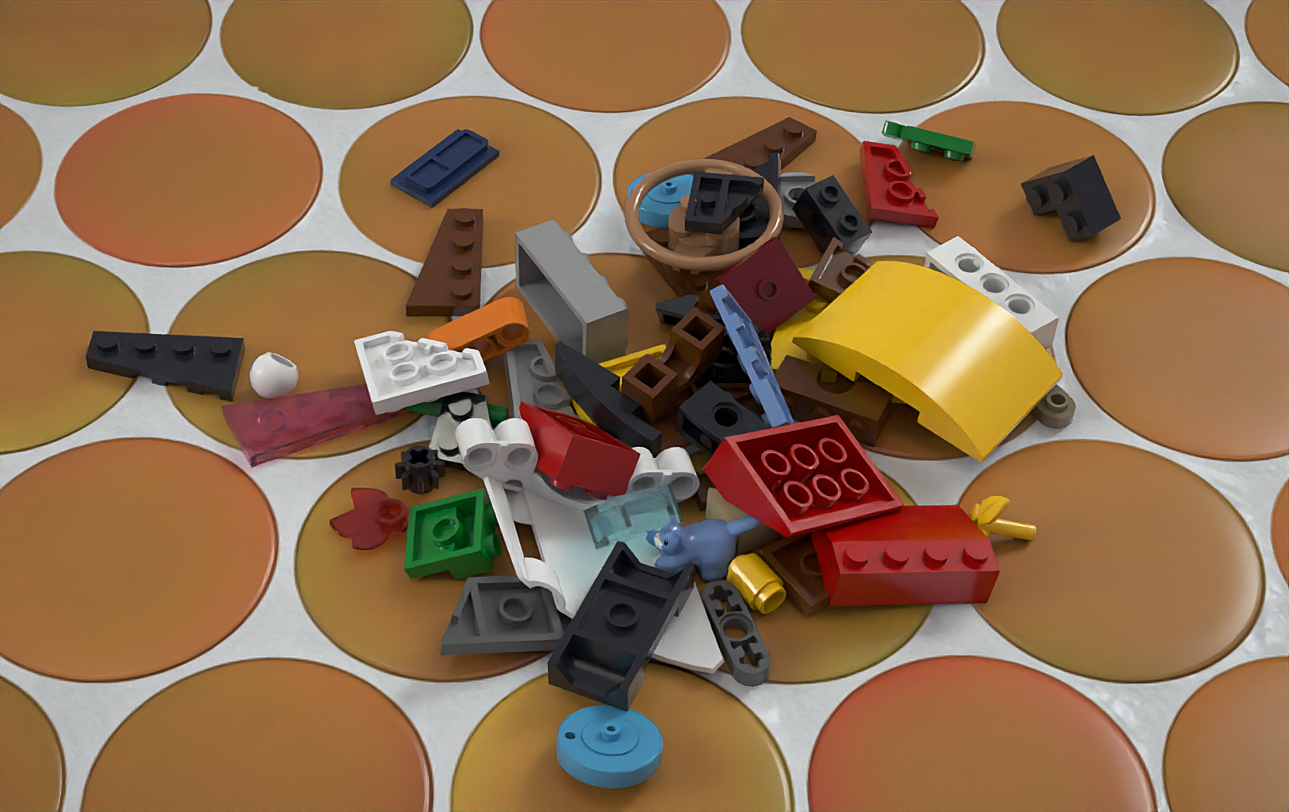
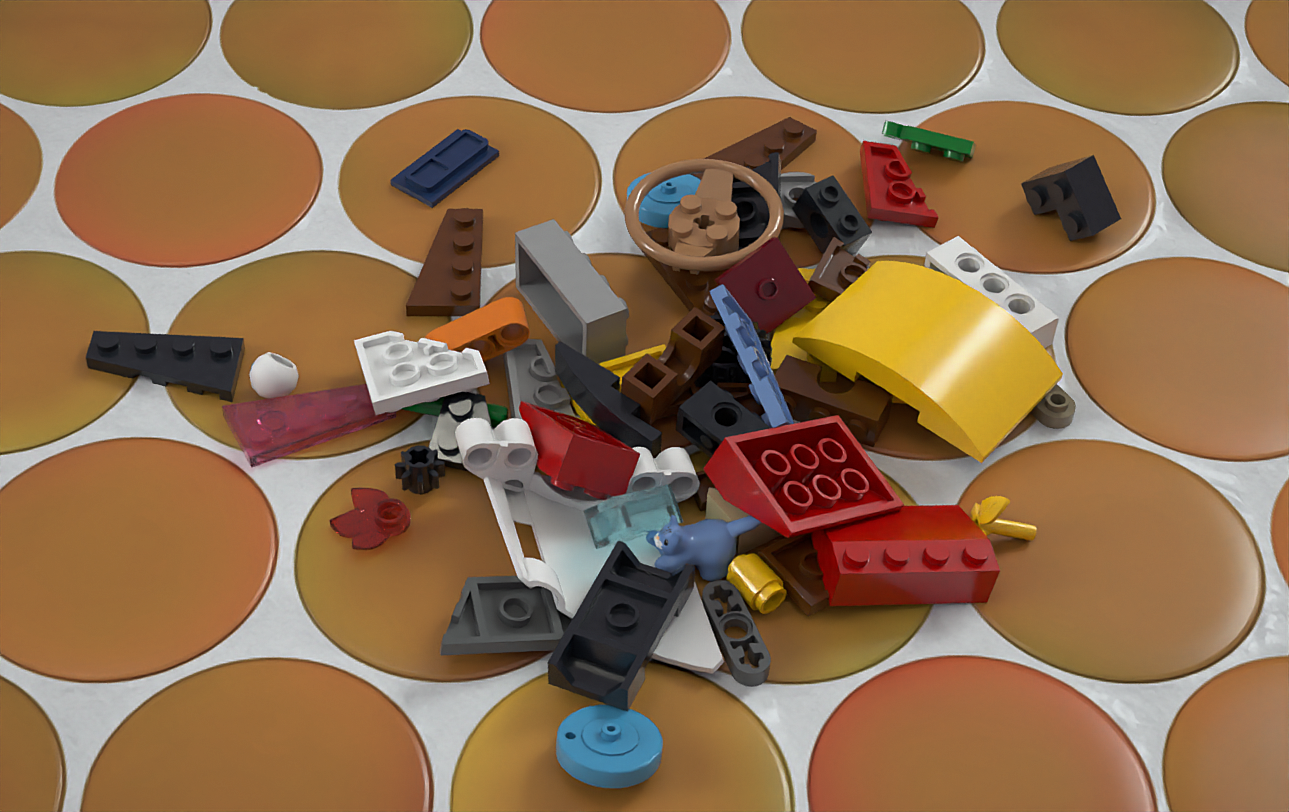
green plate [404,488,502,580] -> none
black slope [655,294,698,326] -> none
black wing [685,171,764,234] -> none

